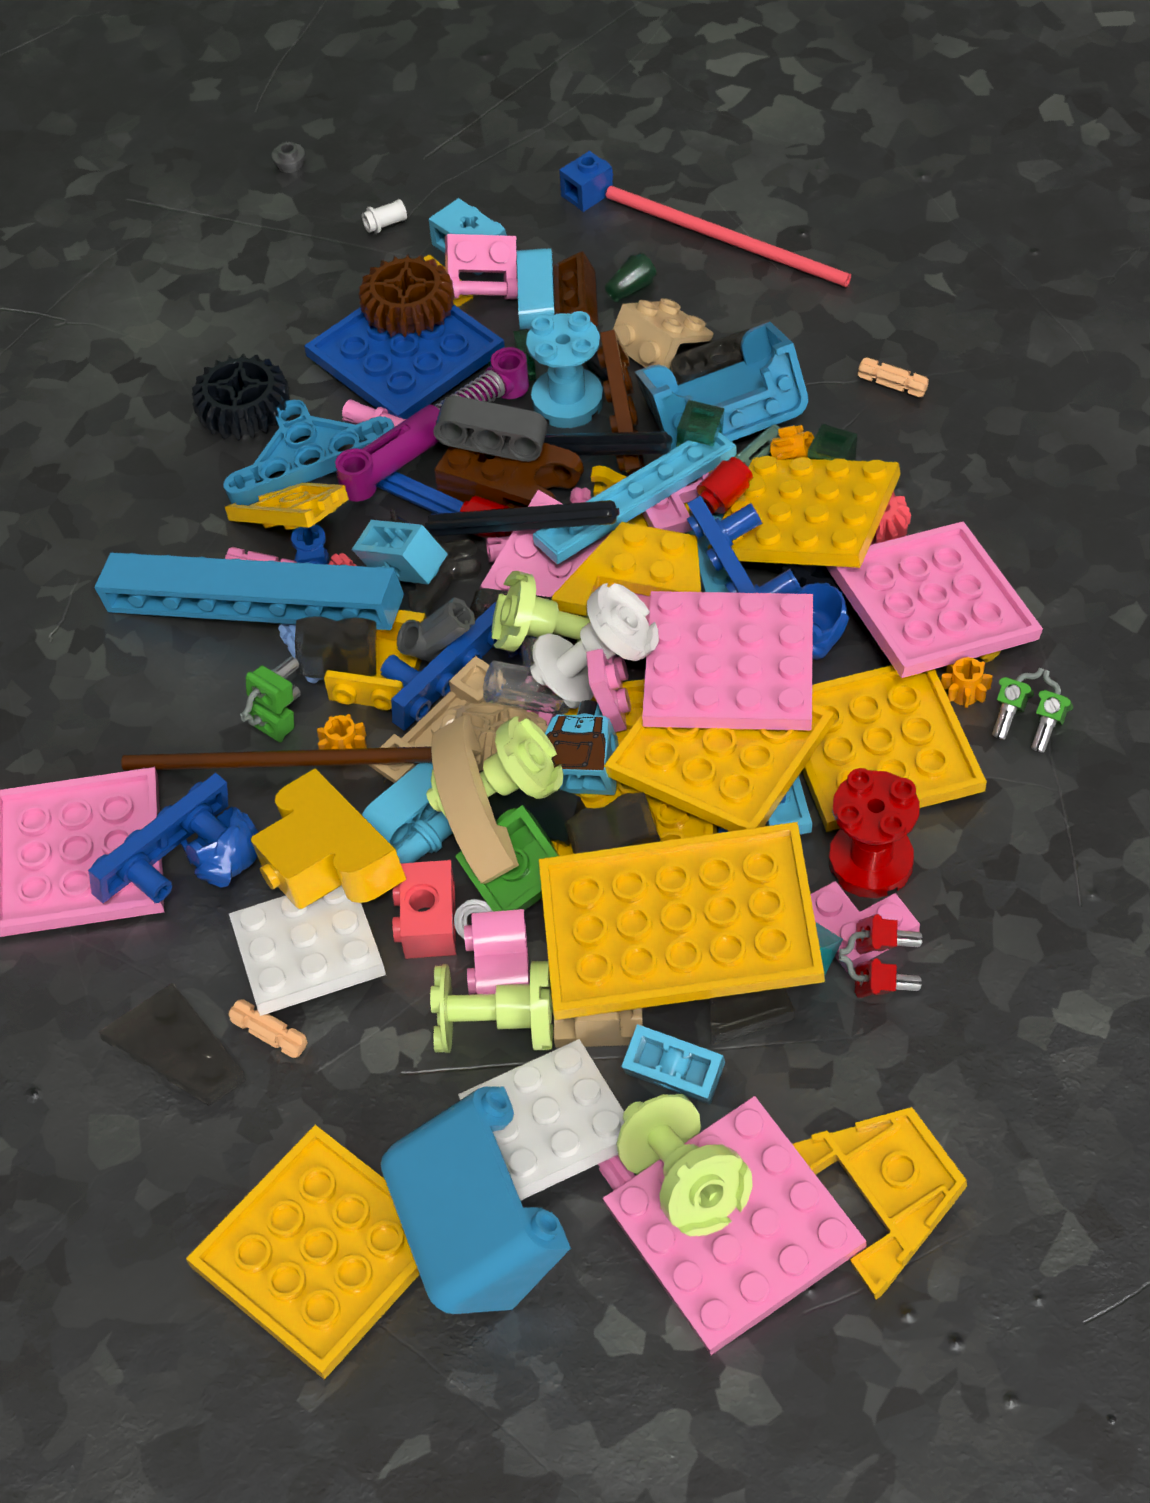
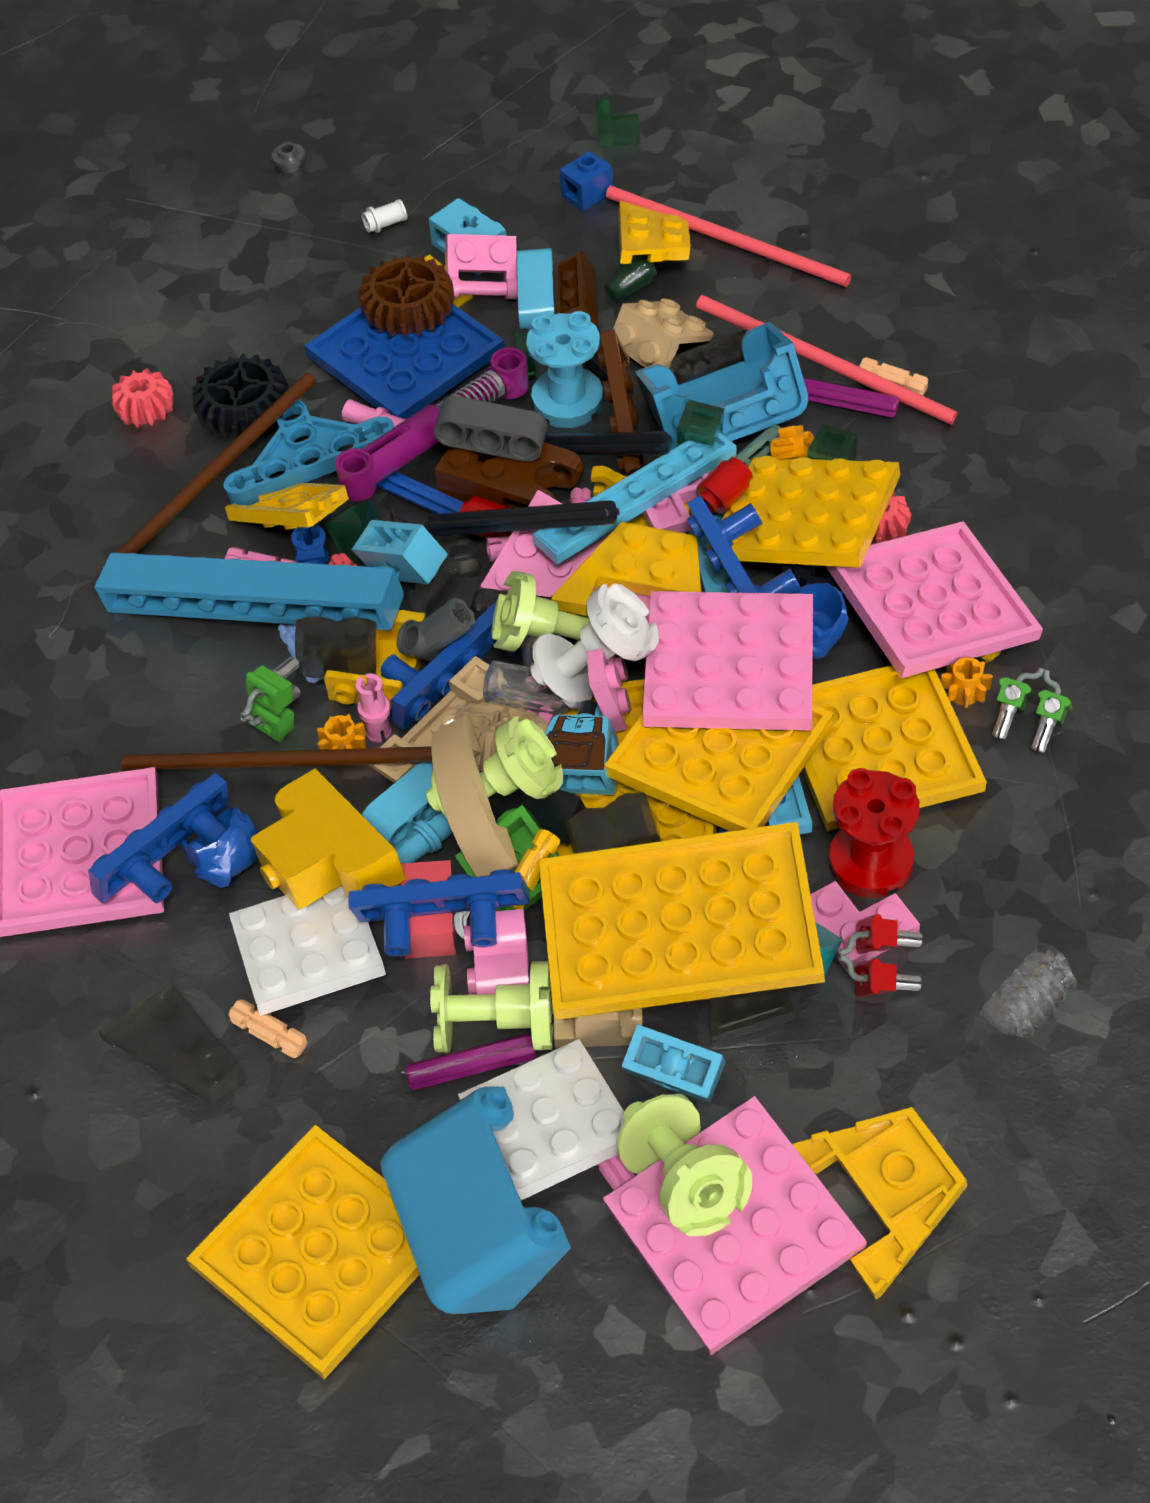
none -> reddish brown piece [104,372,316,565]
none -> coral gear [112,368,173,429]
none -> clear green panel [324,499,381,560]
none -> blue plate [348,869,529,957]
none -> bright pink pin [356,674,392,743]
none -> magenta axle [405,1034,536,1090]
none -> yellow axle [509,829,560,910]
none -> clear green panel [596,99,640,148]
none -> yellow wing [618,201,691,264]
none -> coral piece [696,295,958,425]
none -> magenta axle [803,377,899,418]
none -> clear piece [982,943,1077,1040]

